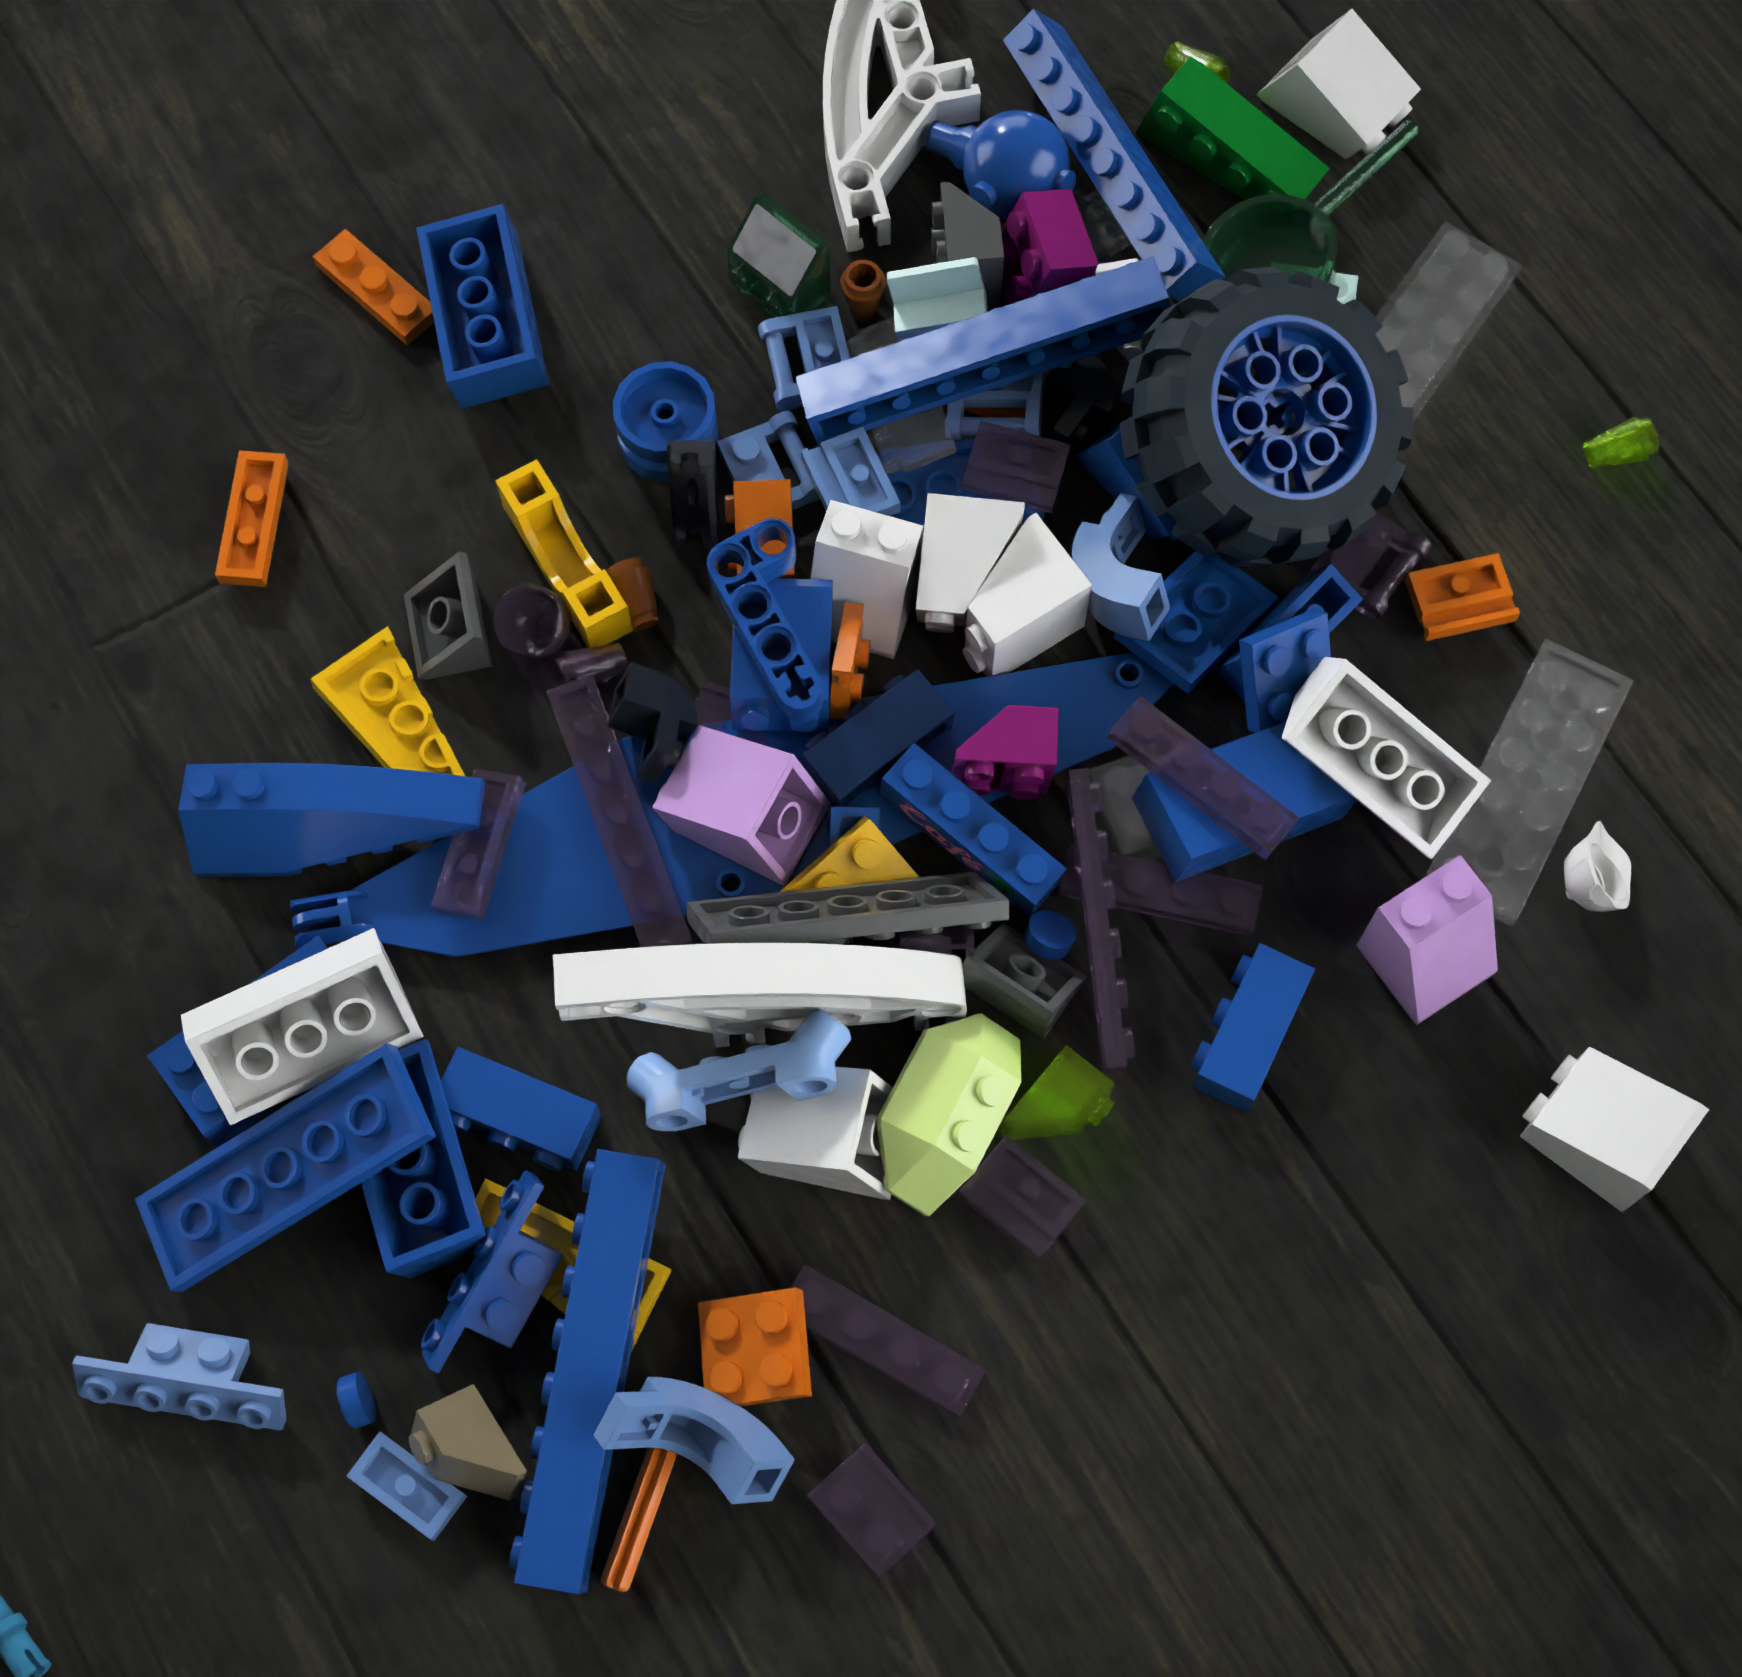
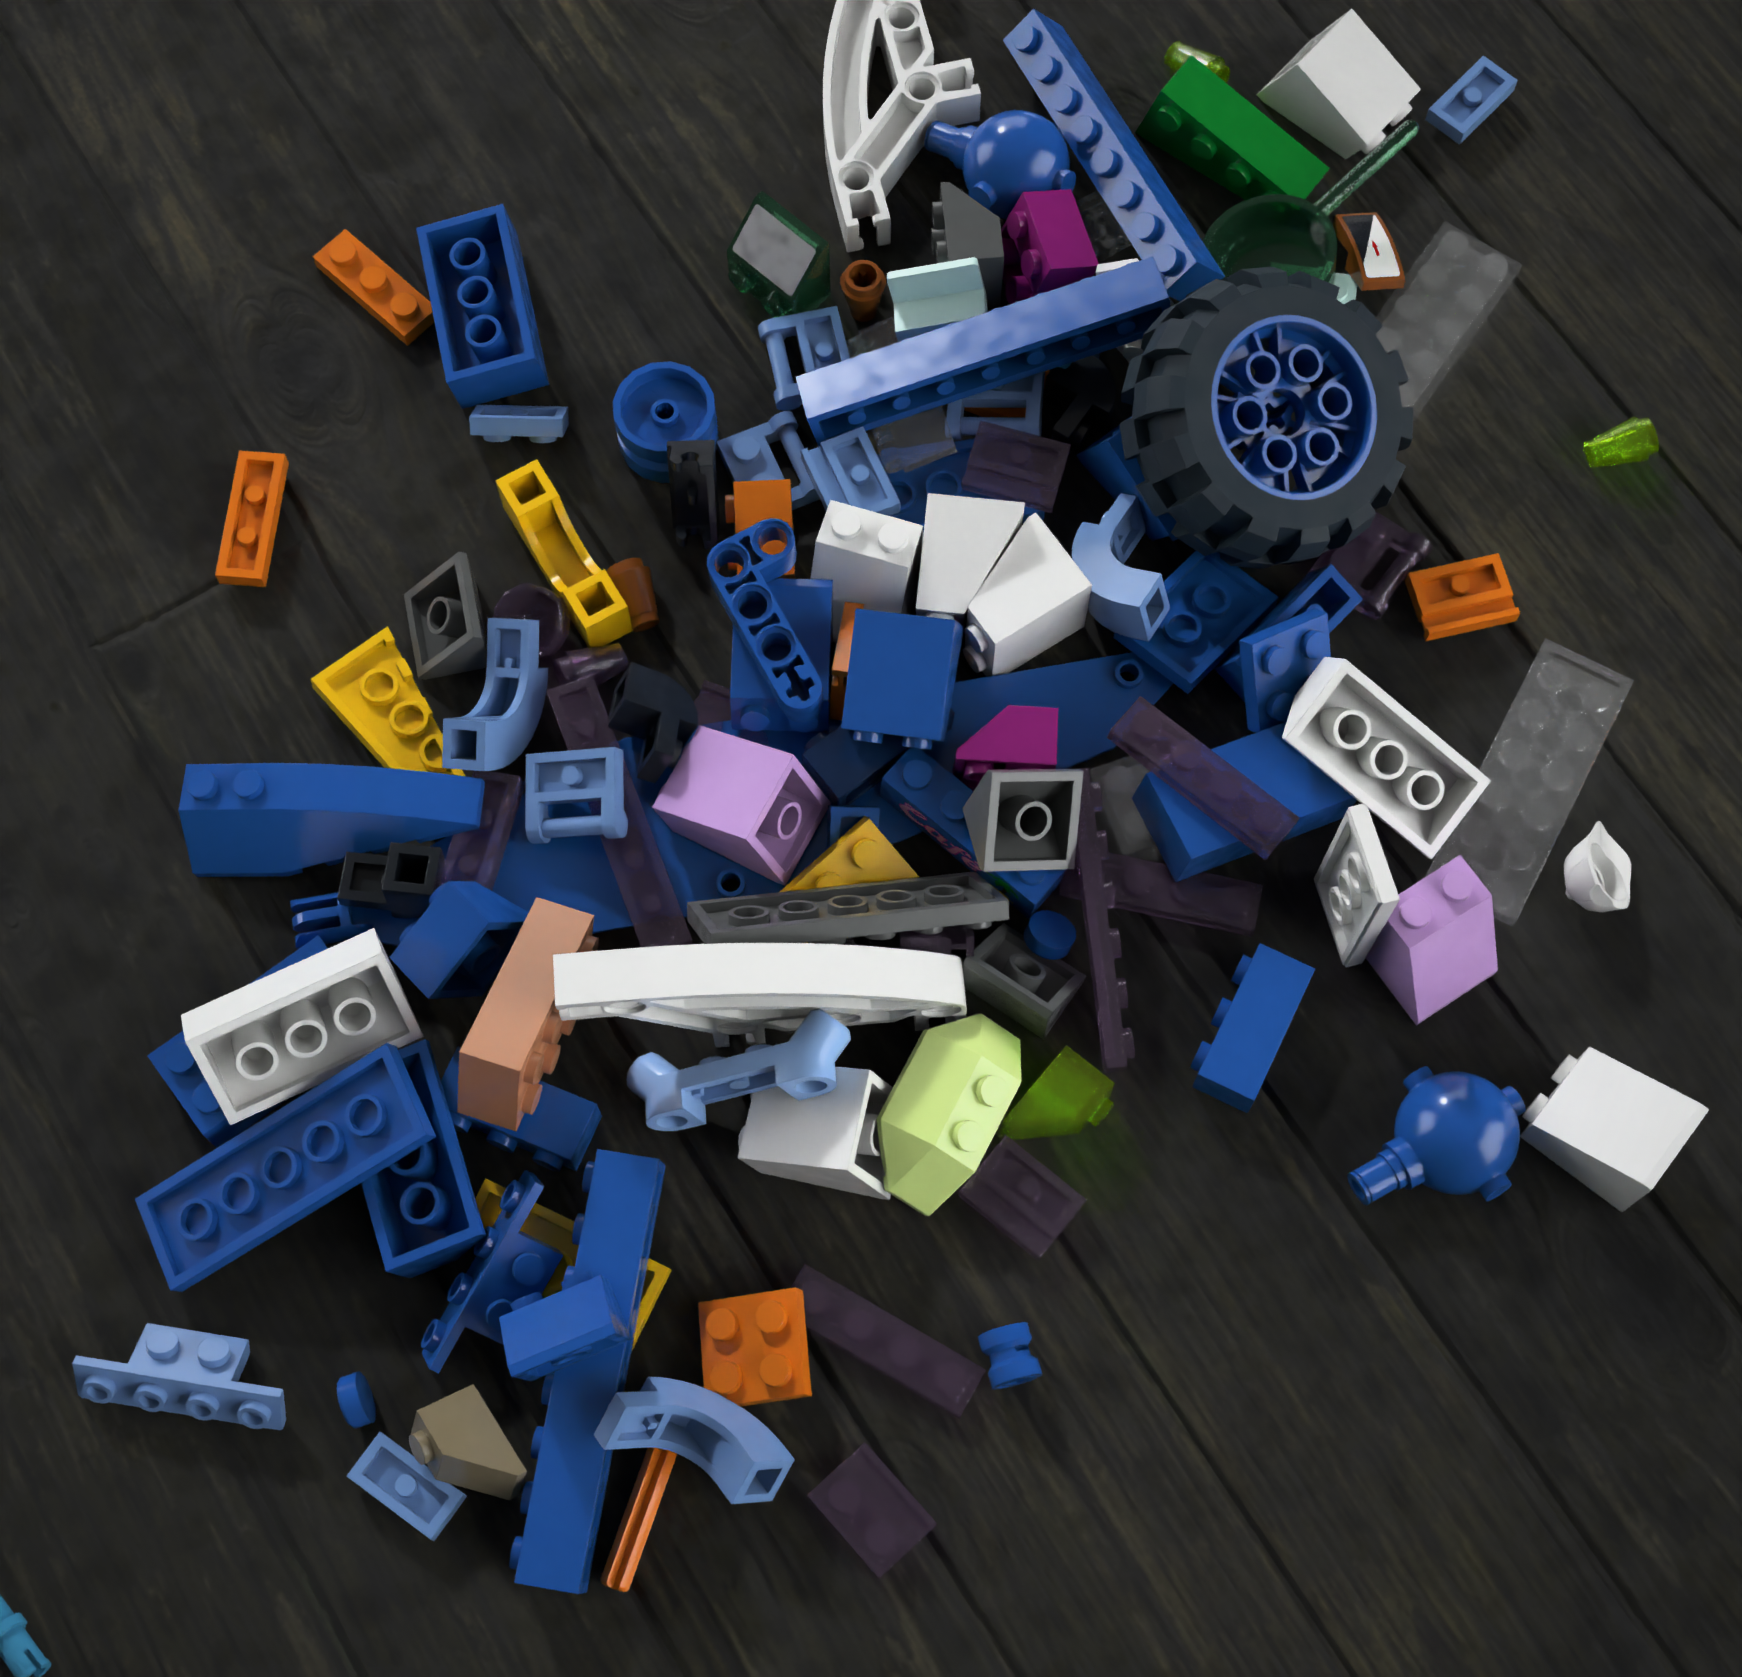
none -> black brick [337,842,445,918]
none -> blue slope [389,881,529,999]
none -> medium blue arch [442,618,548,771]
none -> nougat brick [457,897,599,1131]
none -> medium blue plate [469,405,569,443]
none -> blue slope [499,1271,631,1381]
none -> medium blue plate [525,747,628,844]
none -> blue slope [841,608,964,750]
none -> dark grey slope [962,769,1084,872]
none -> blue wheel [978,1322,1042,1390]
none -> white tile [1314,803,1400,968]
none -> slope [1332,212,1405,291]
none -> blue piece [1347,1066,1526,1205]
none -> medium blue plate [1425,56,1518,145]

